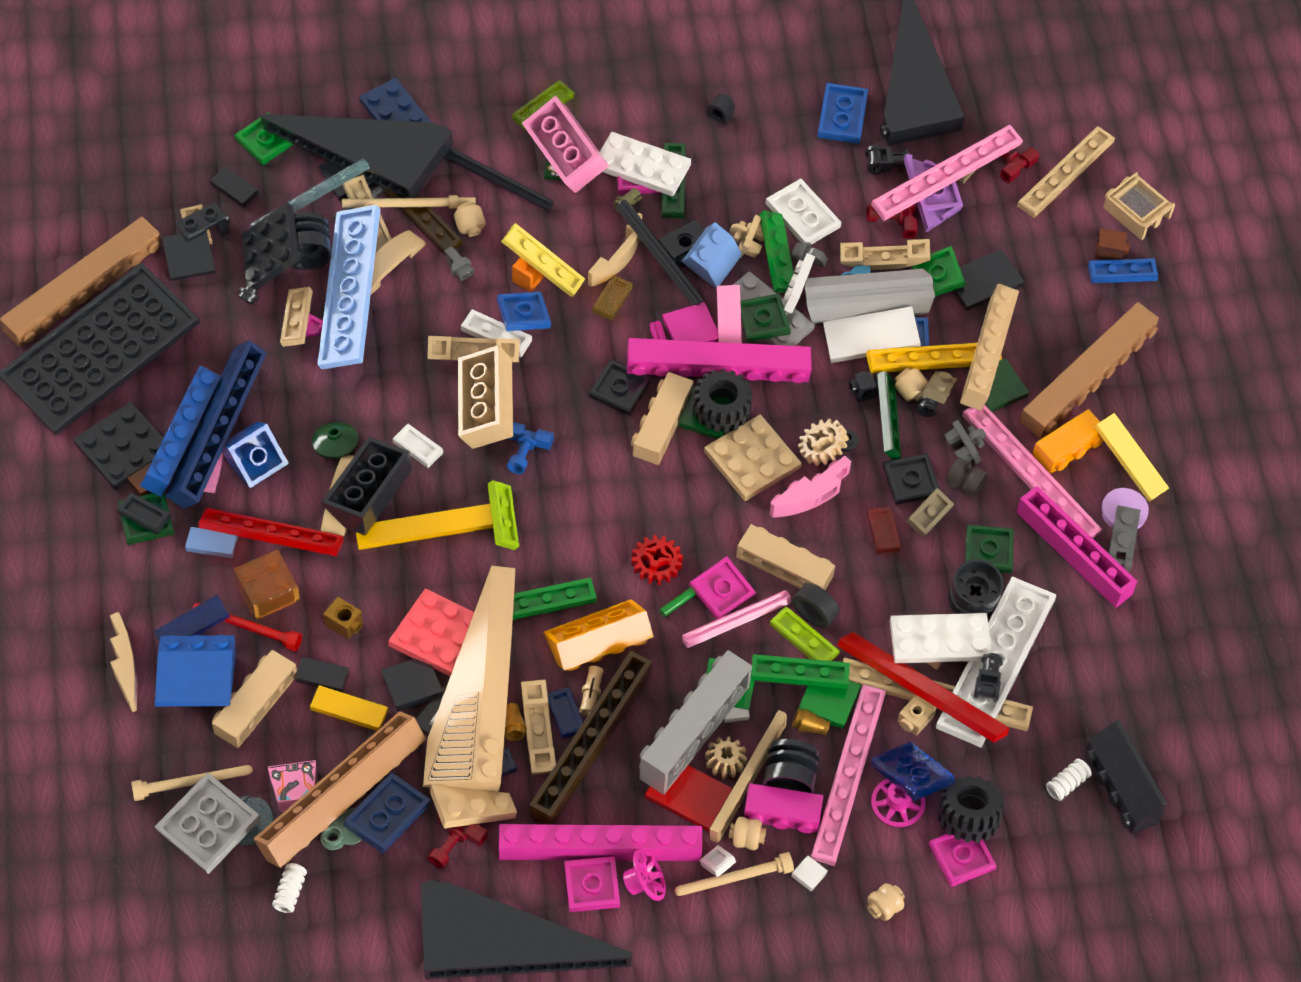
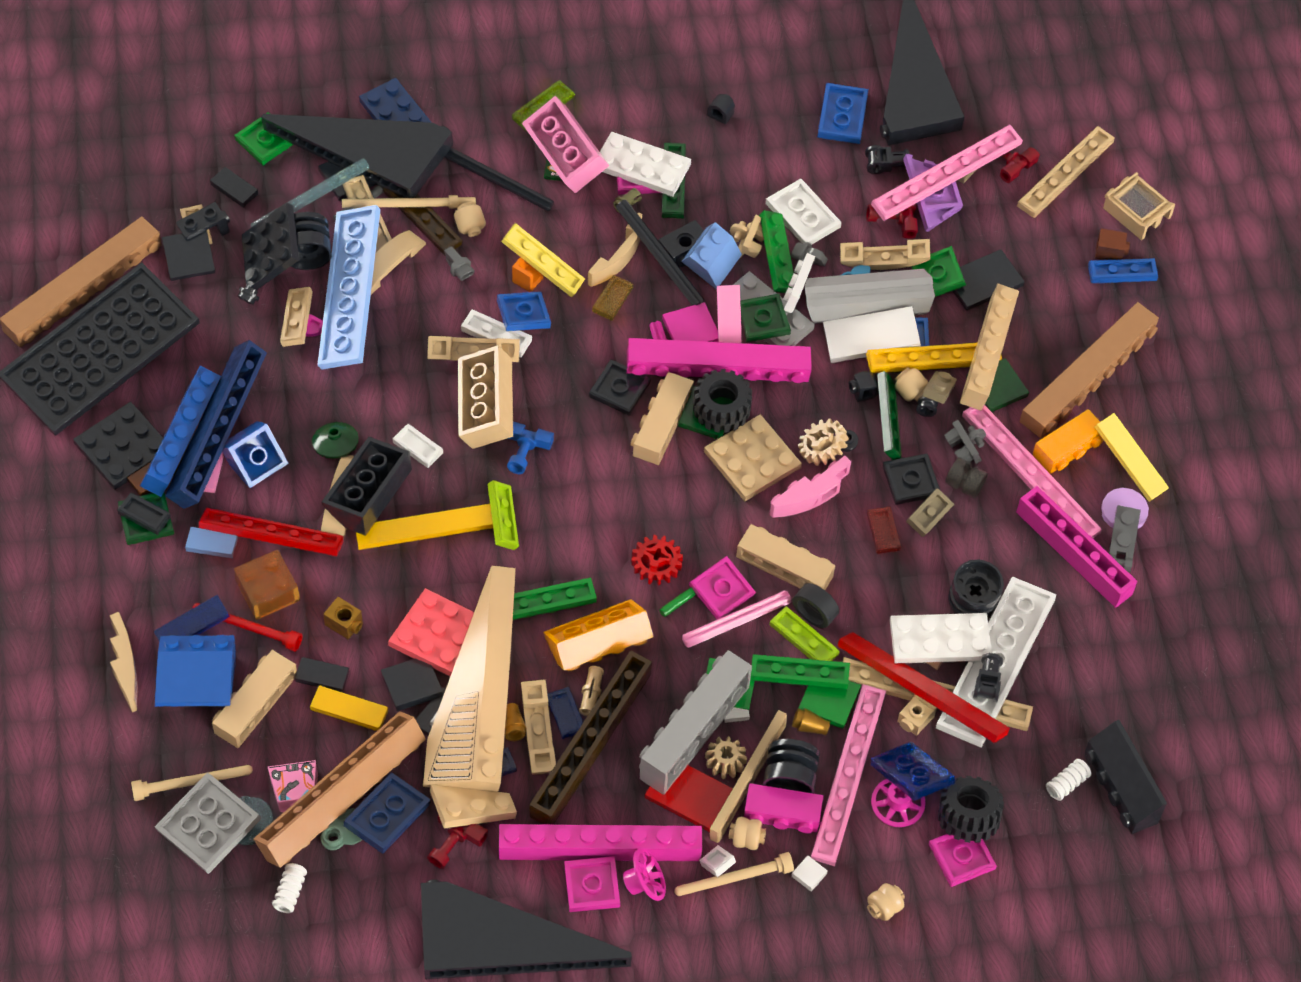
dark green tile [965,525,1014,574] -> none

